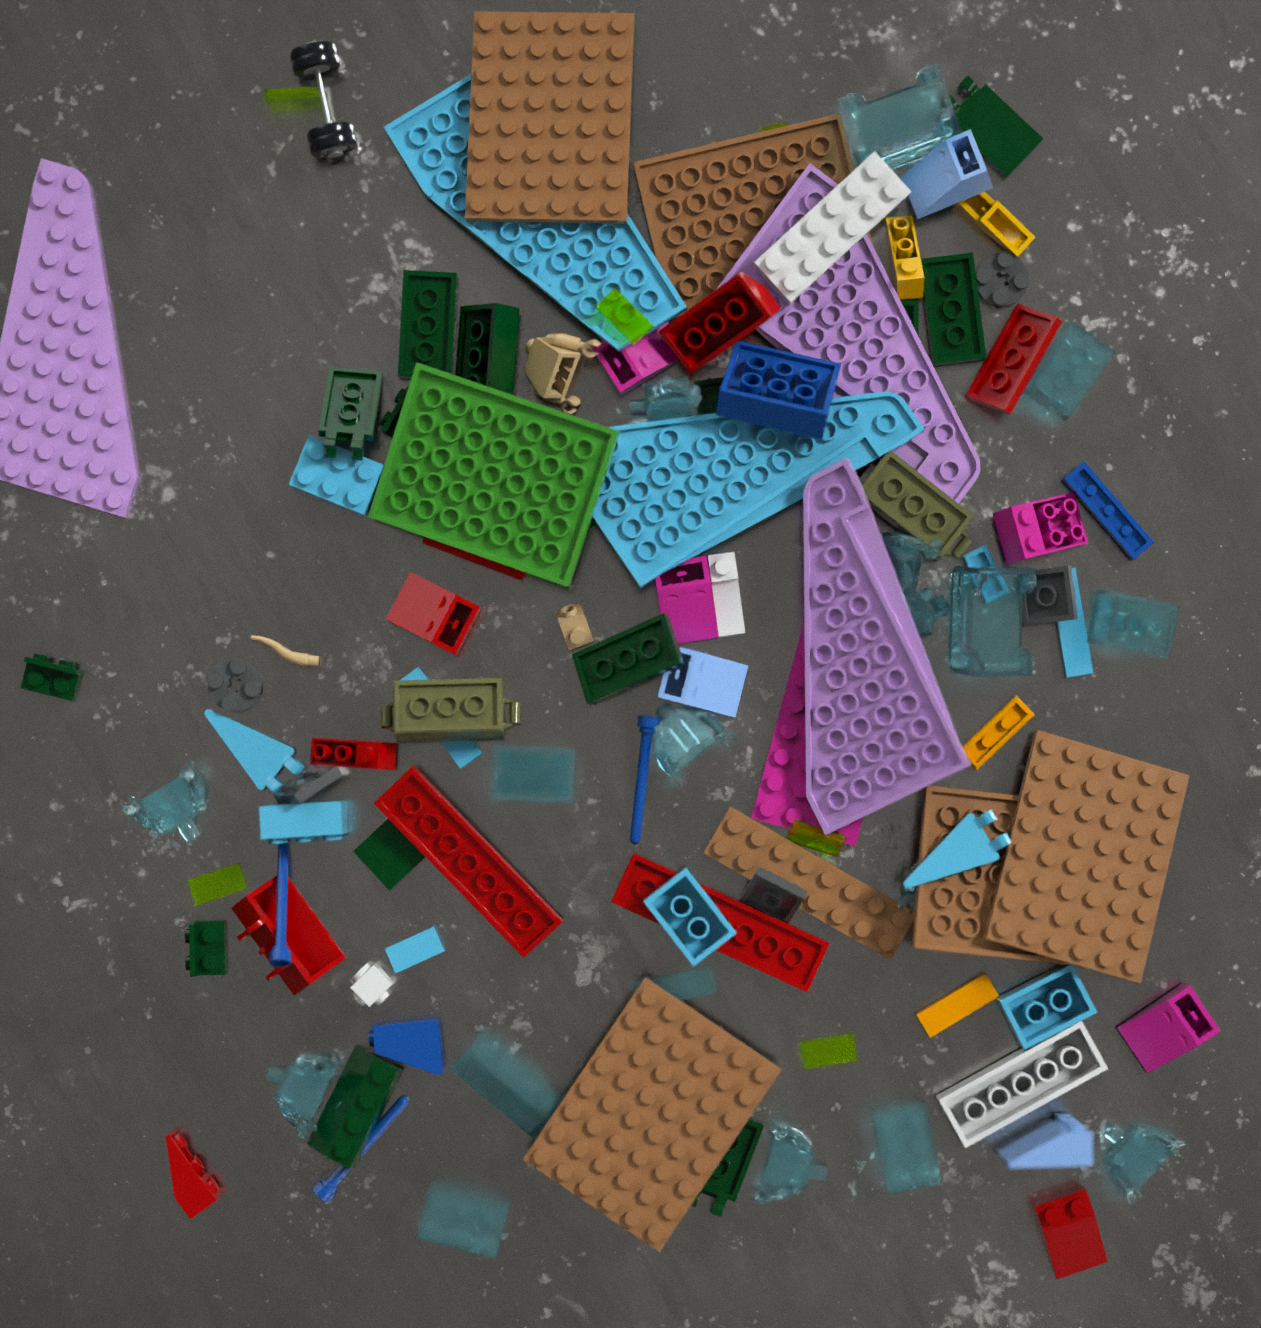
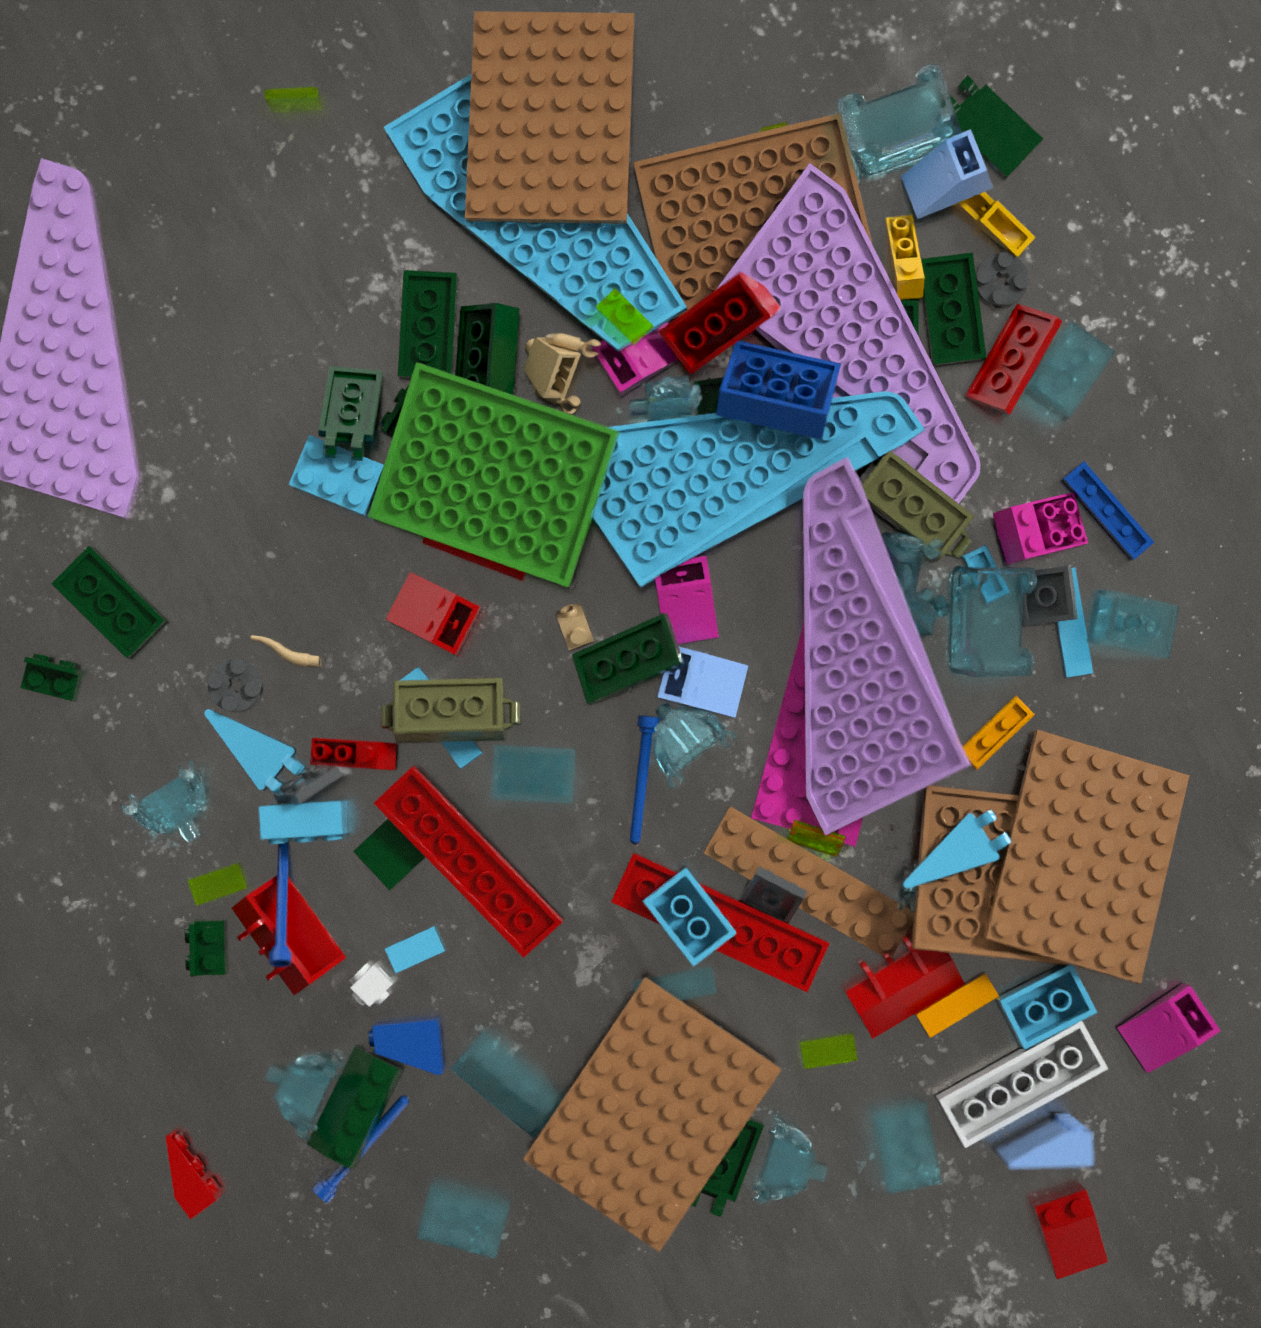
black axle [290,41,357,158] -> none
white slope [707,552,745,637] -> none
white brick [752,151,911,306] -> none
clear light blue torso [1103,1123,1190,1209] -> none
none -> dark green plate [51,546,167,659]
none -> red piece [843,936,965,1039]

